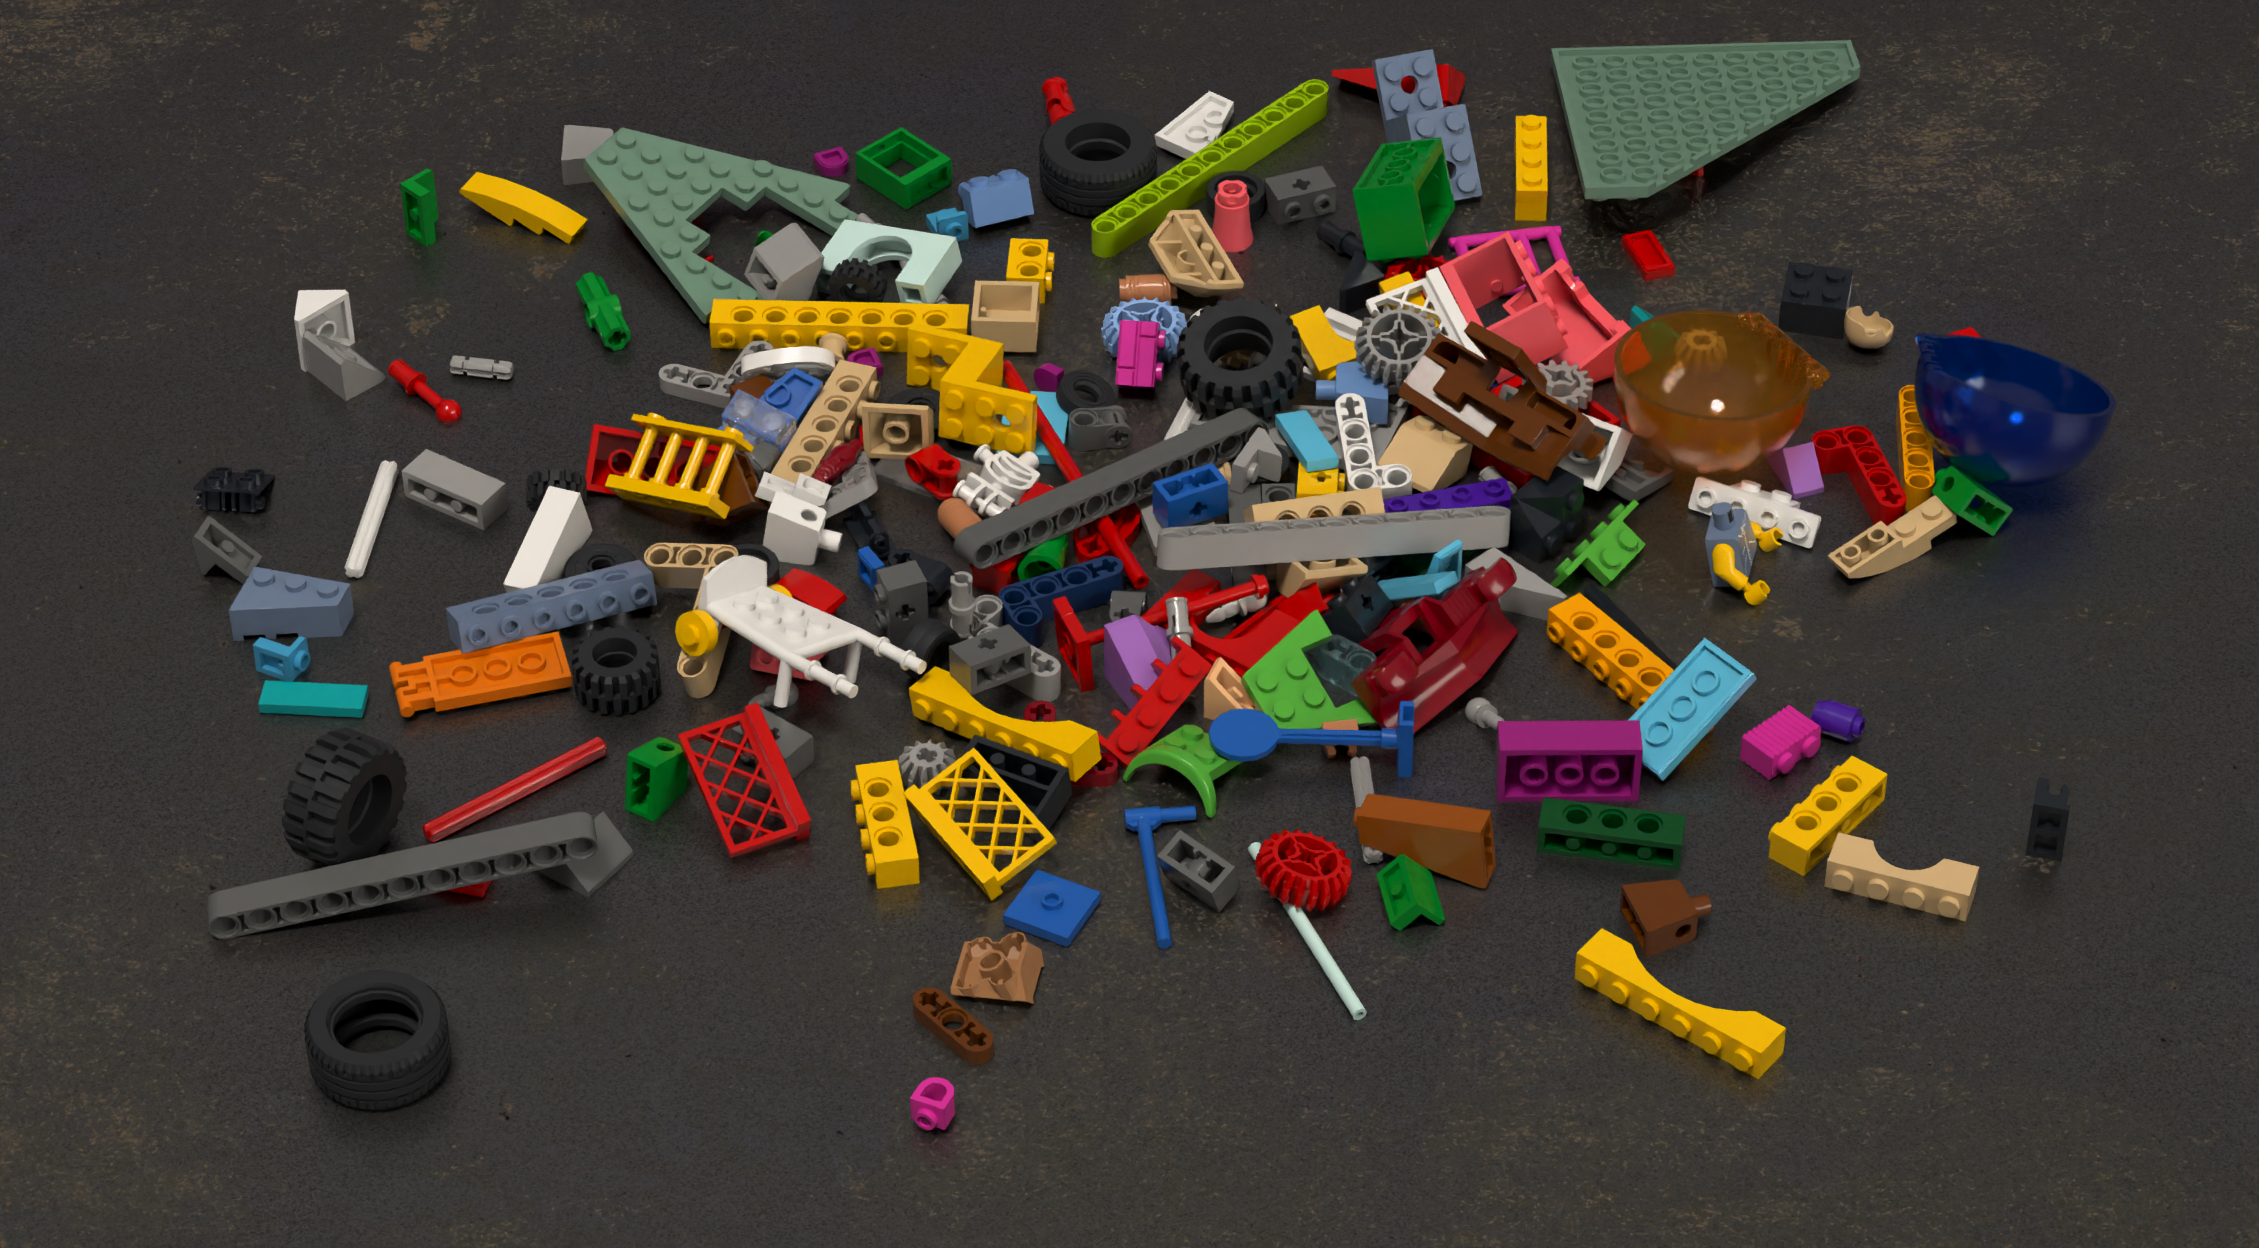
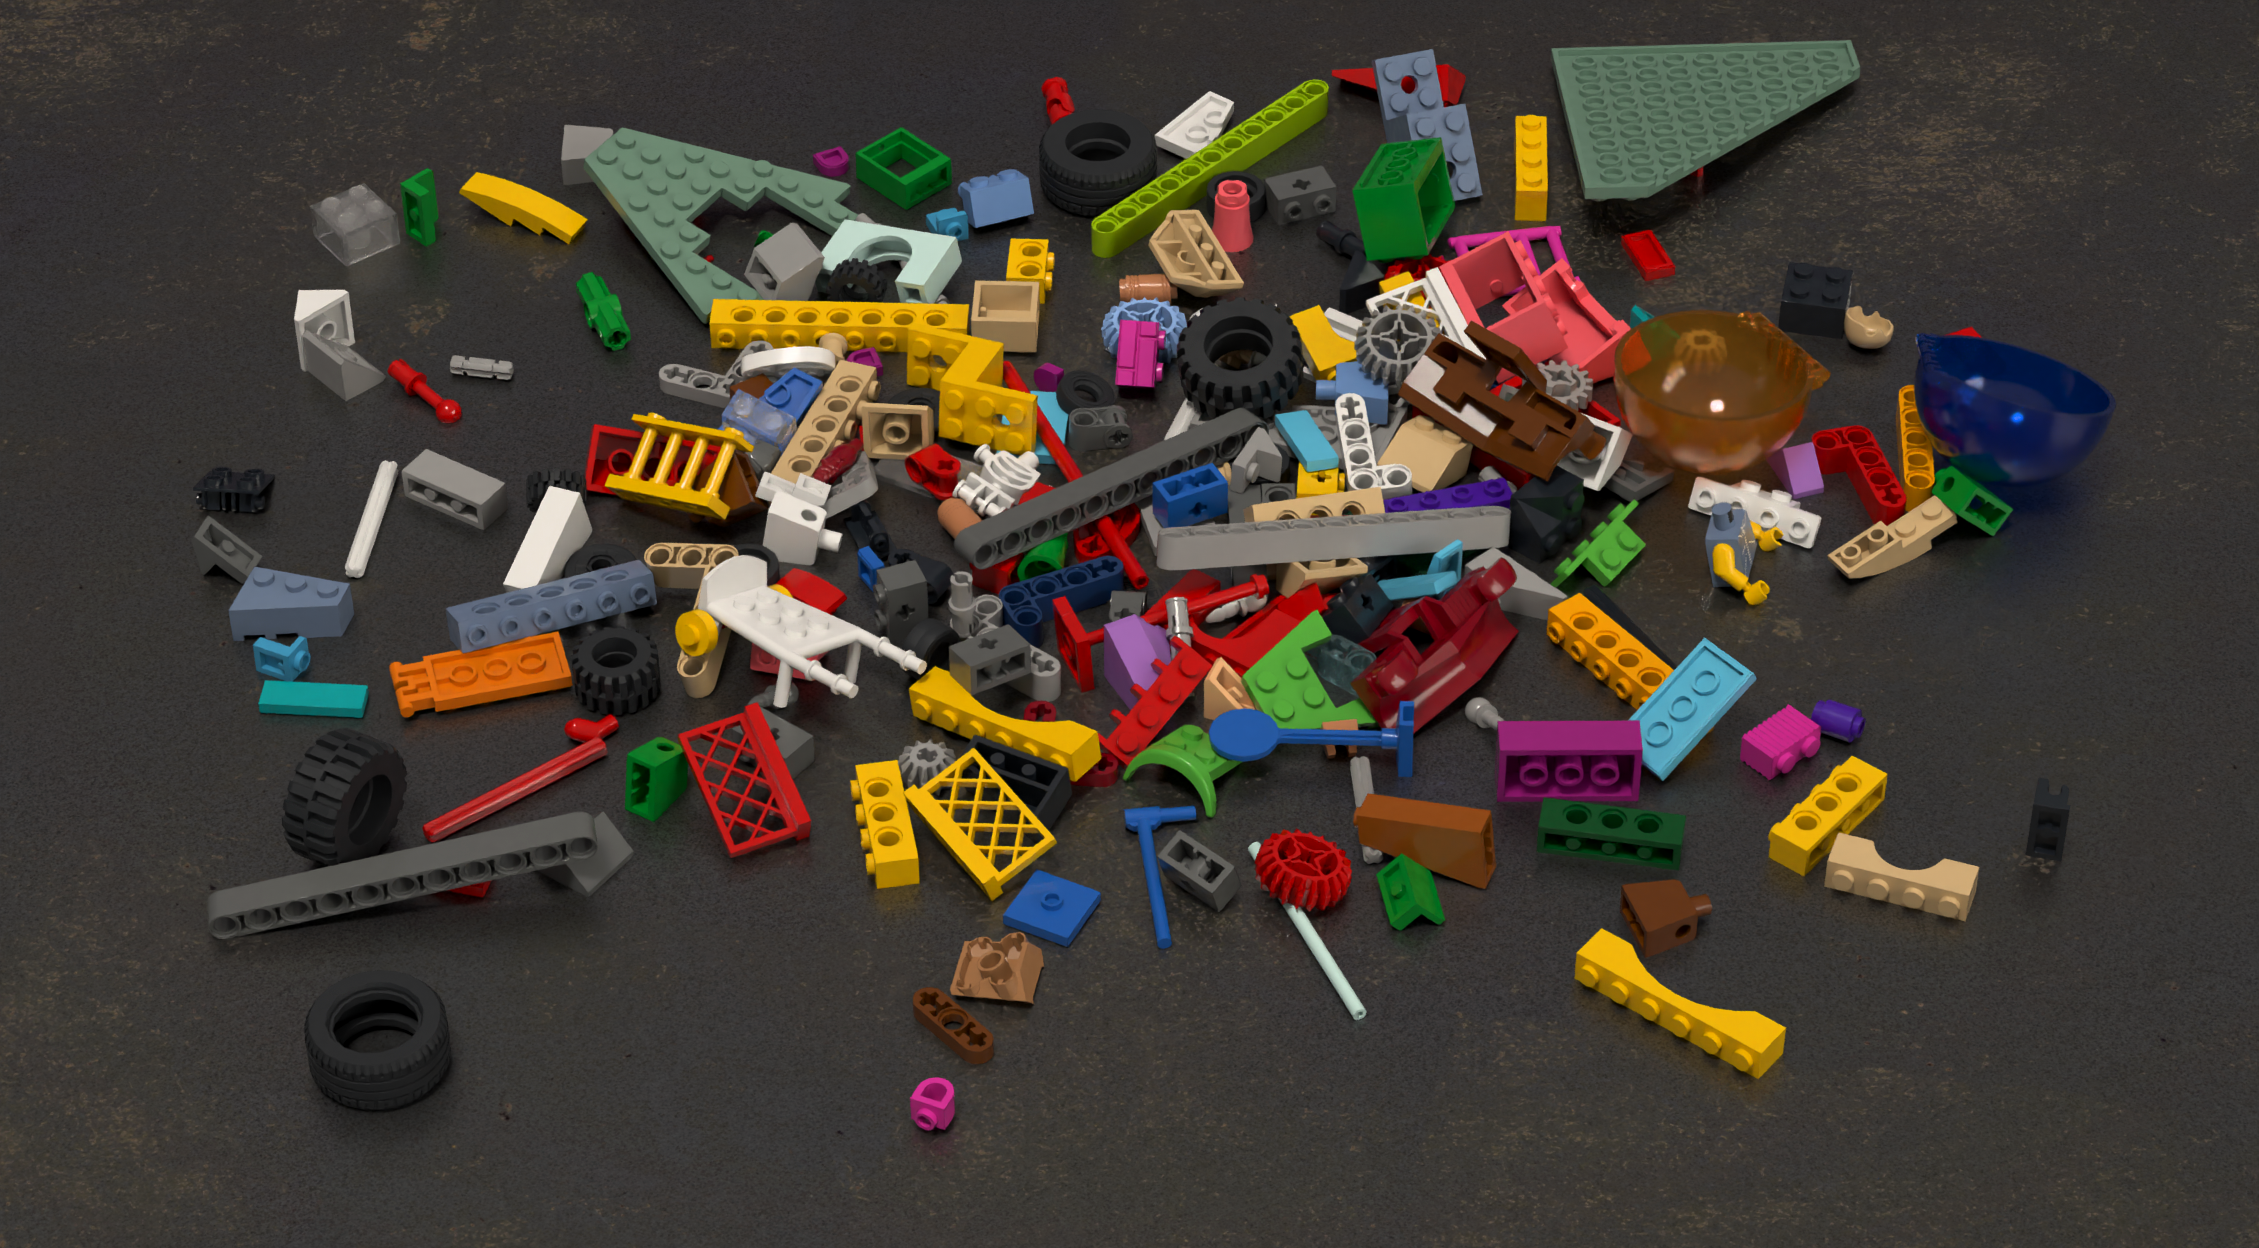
none -> clear brick [310,183,400,267]
none -> red arm [564,714,619,743]

